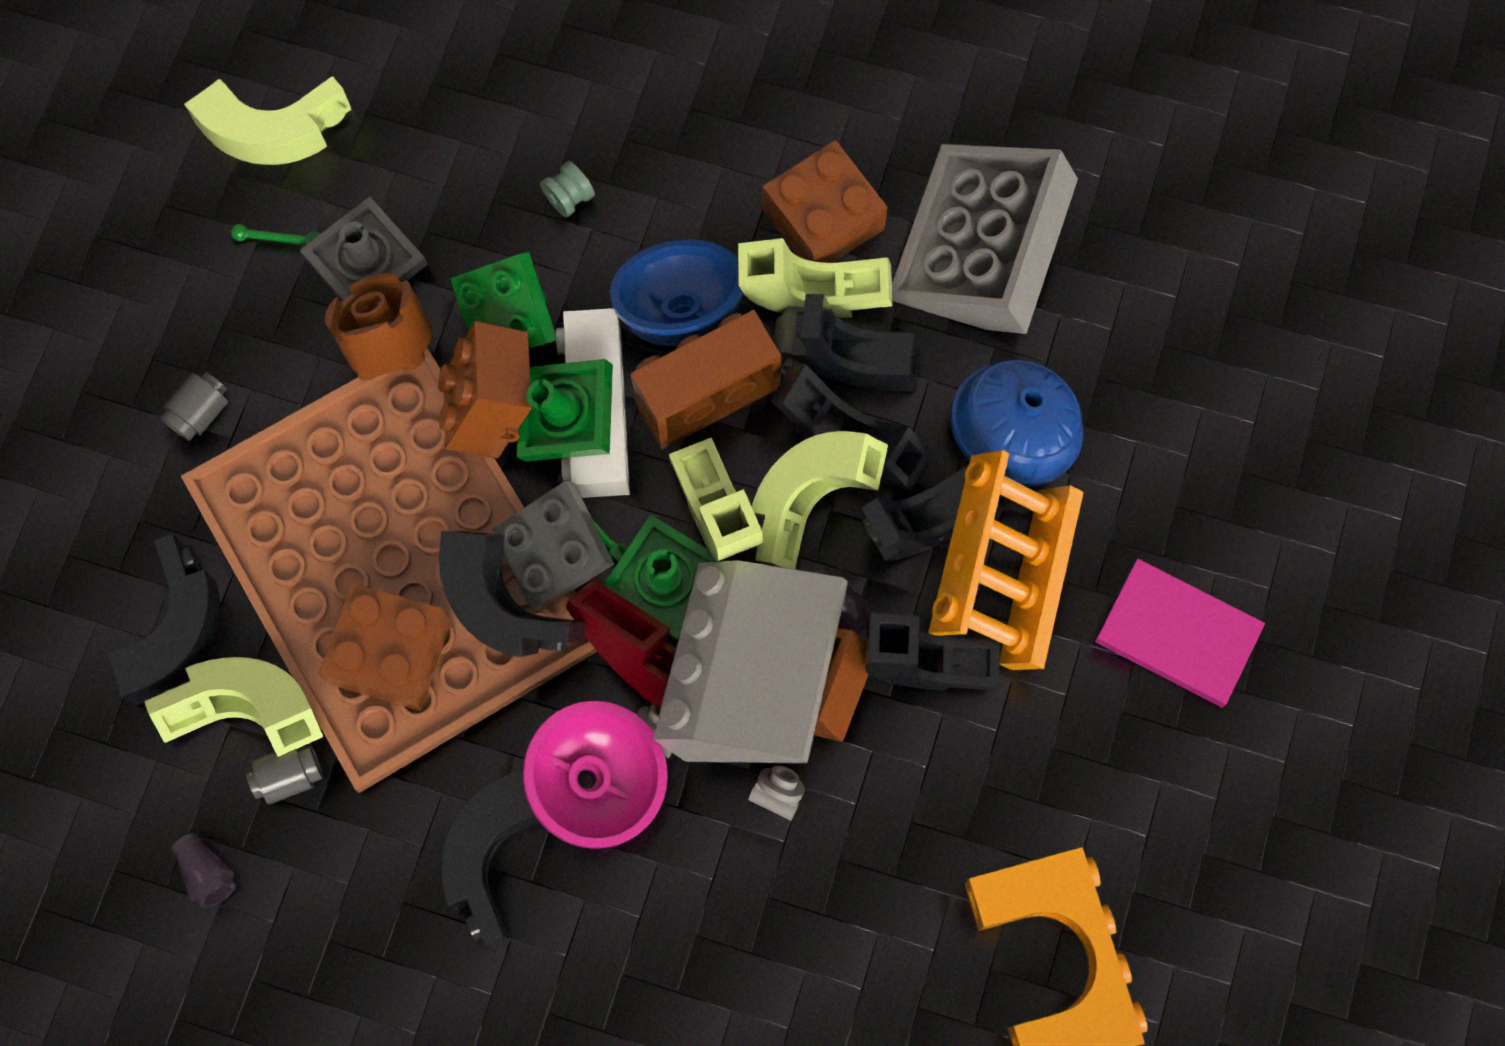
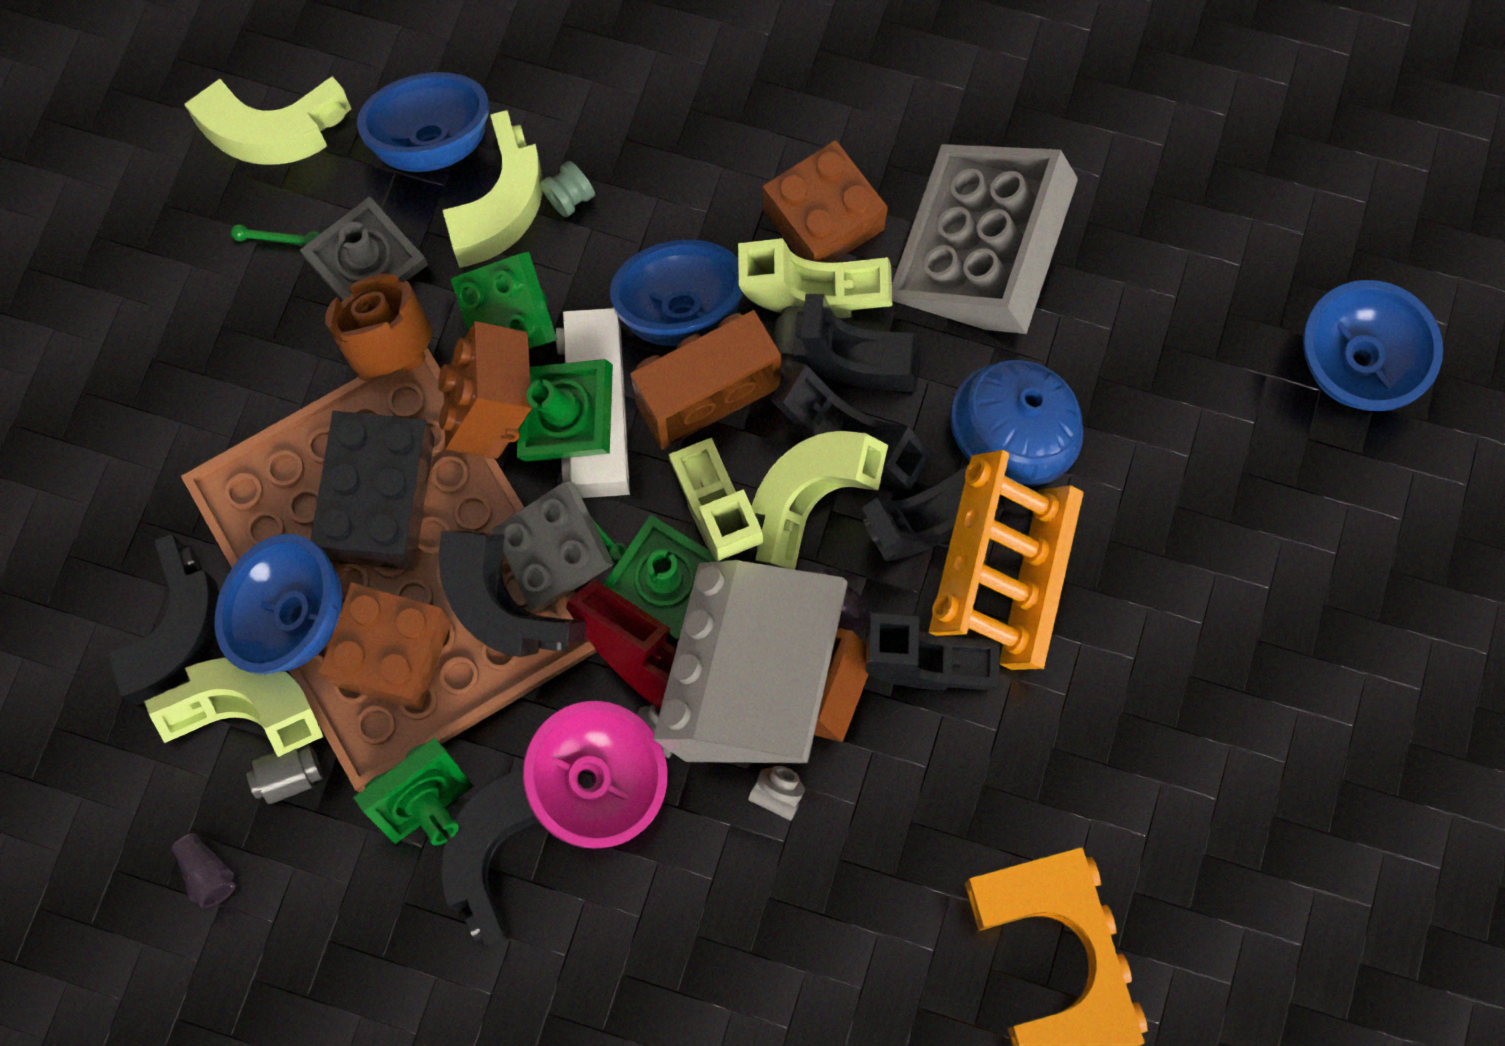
dark grey brick [160,372,228,441] -> none
dark pink tile [1095,559,1265,708] -> none
none -> blue hat [215,534,342,675]
none -> black brick [310,411,435,570]
none -> green plate [353,737,474,846]
none -> blue hat [357,72,489,172]
none -> yellowish green arch [443,110,543,268]
none -> blue hat [1303,280,1443,411]

